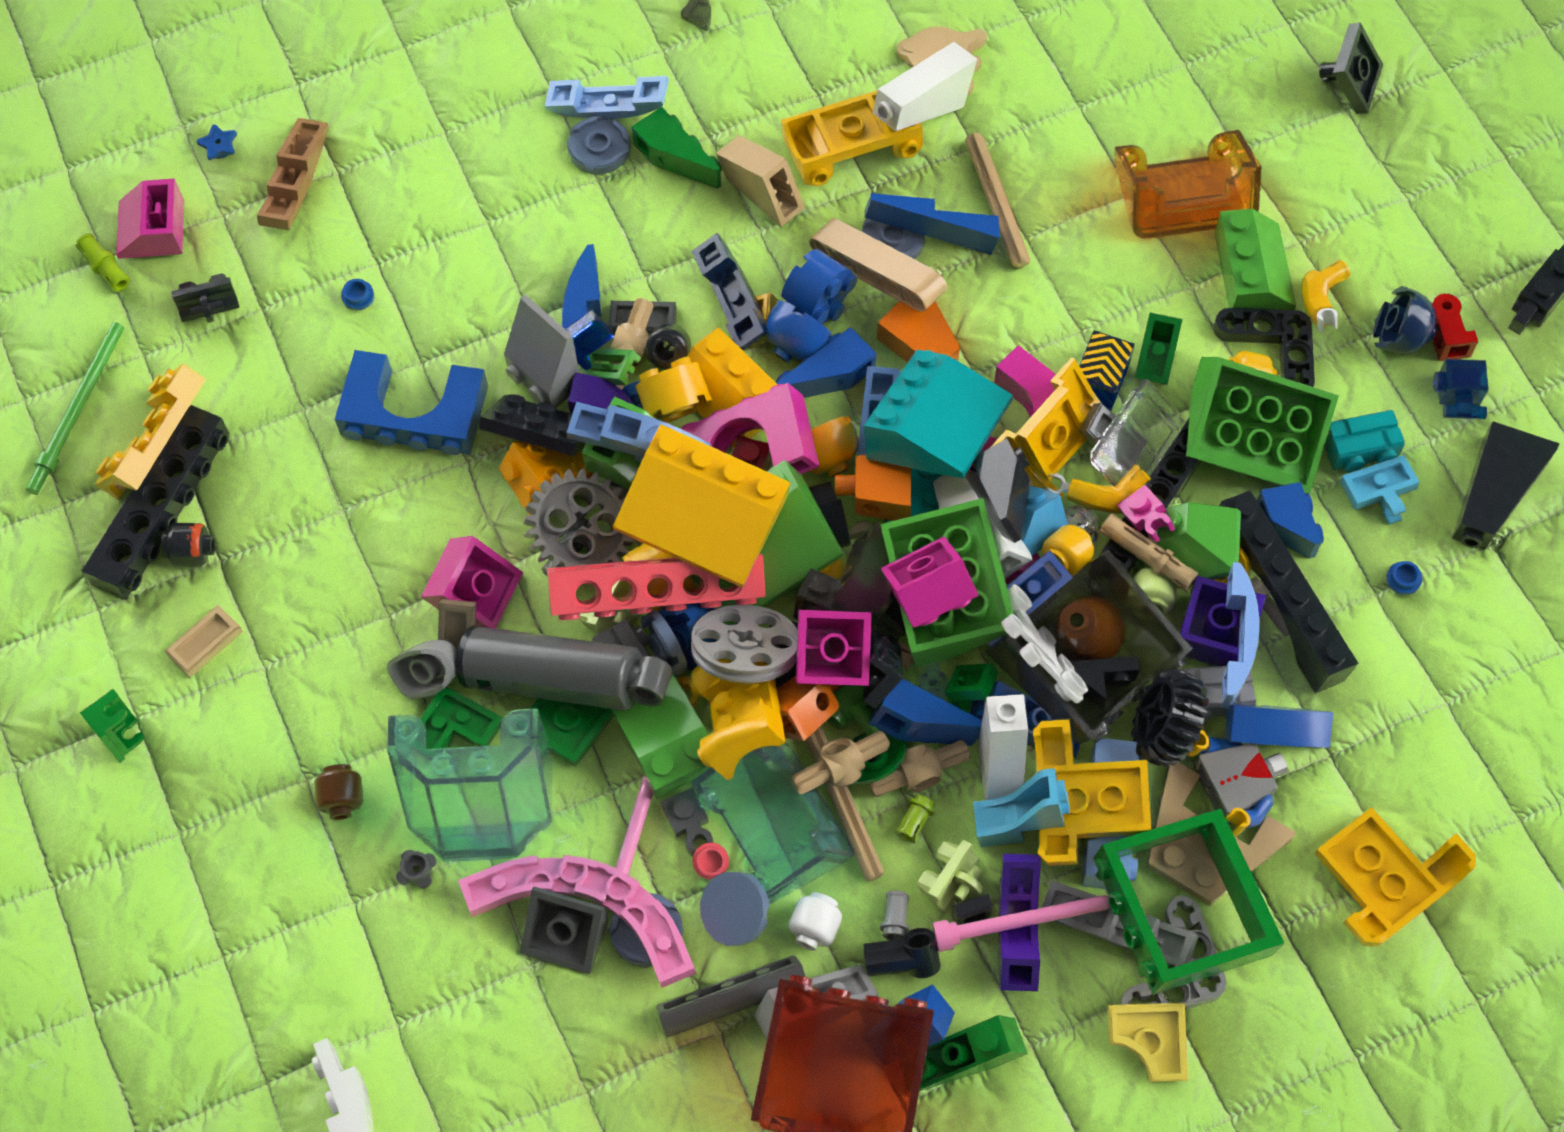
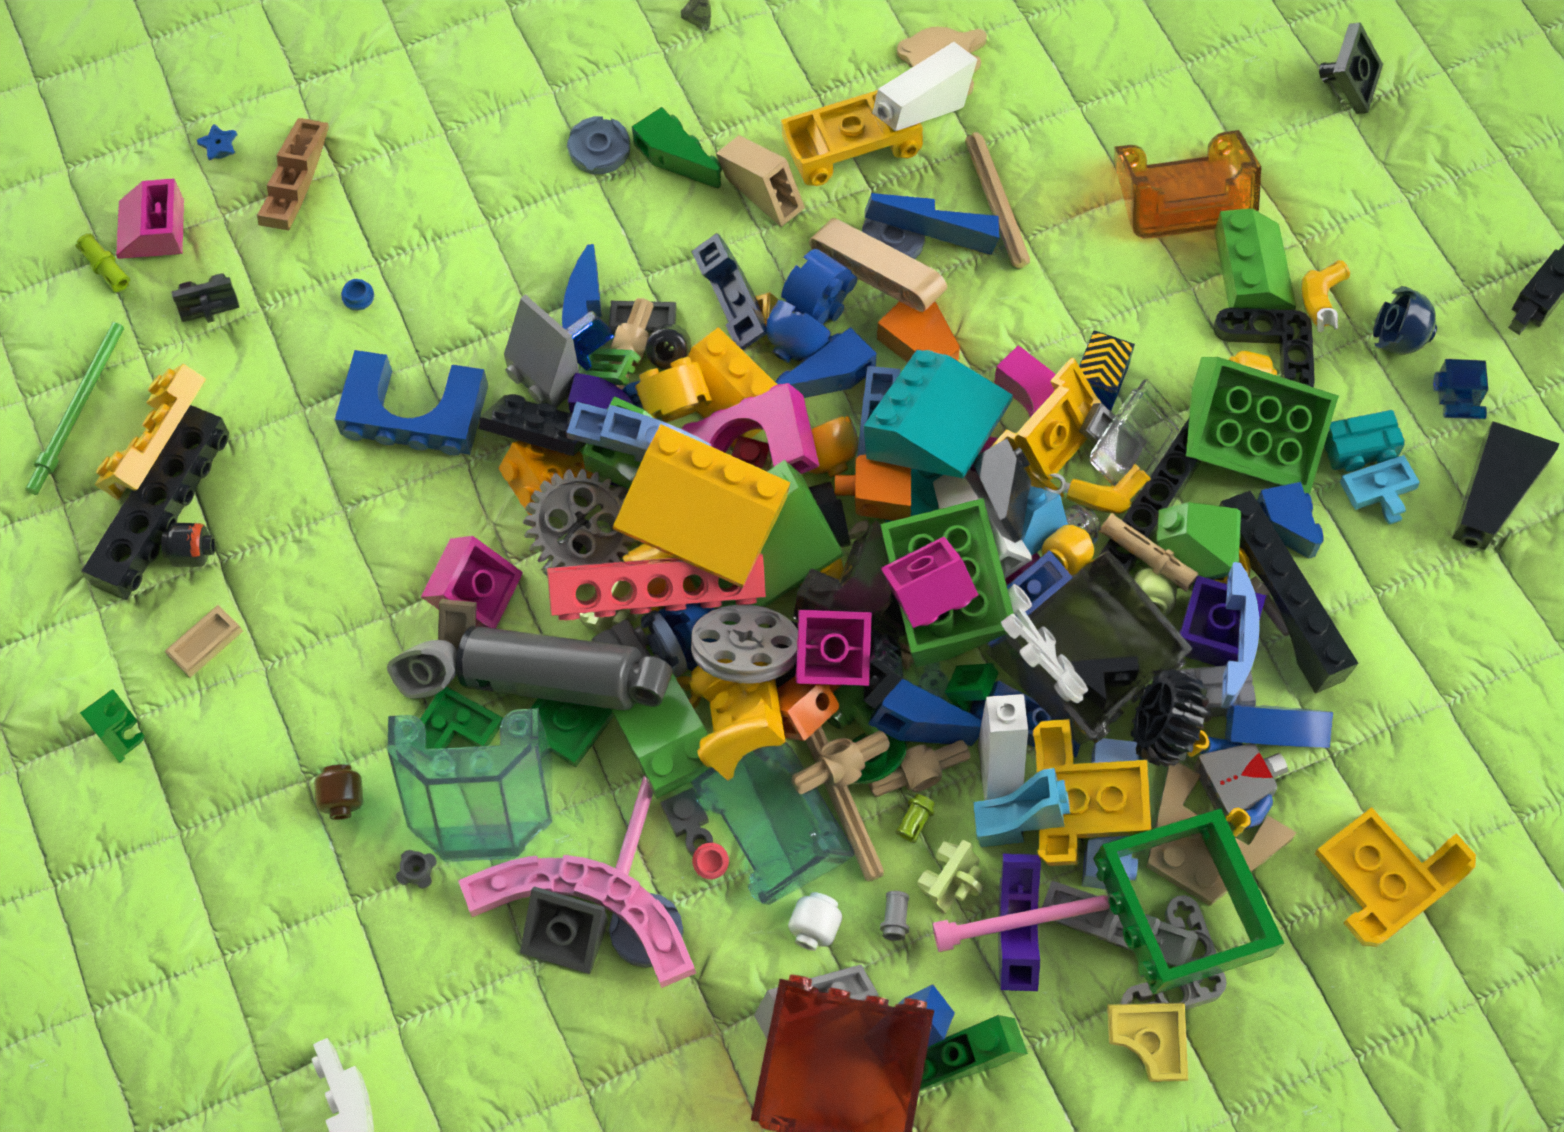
light blue slope [544,76,669,119] -> none
dark grey brick [656,955,806,1038] -> none
sand blue tile [700,872,769,946] -> none
black piece [864,928,941,978] -> none
black tile [951,894,993,925] -> none
reddish brown cone [1054,596,1125,661] -> none
plate [1117,485,1175,542] -> none
green slope [1135,312,1183,385] -> none
blue plate [1386,561,1422,595] -> none
red leg [1432,293,1478,361] -> none

